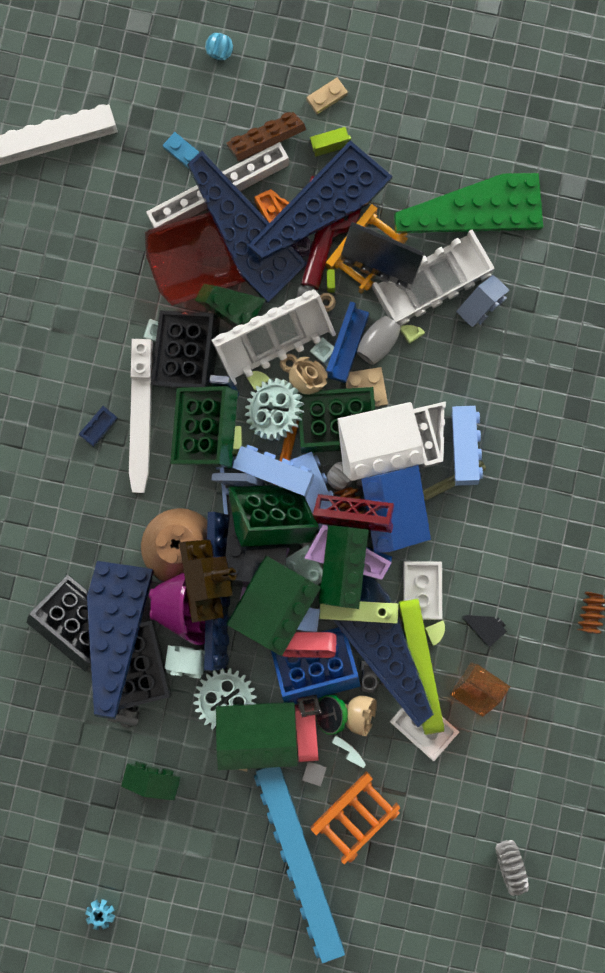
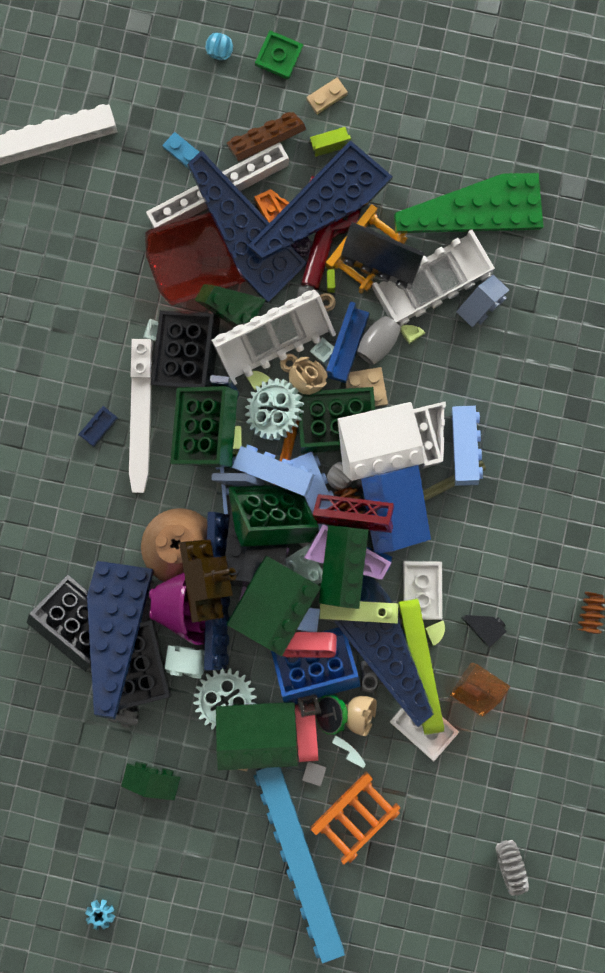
none -> green plate [255,30,303,80]

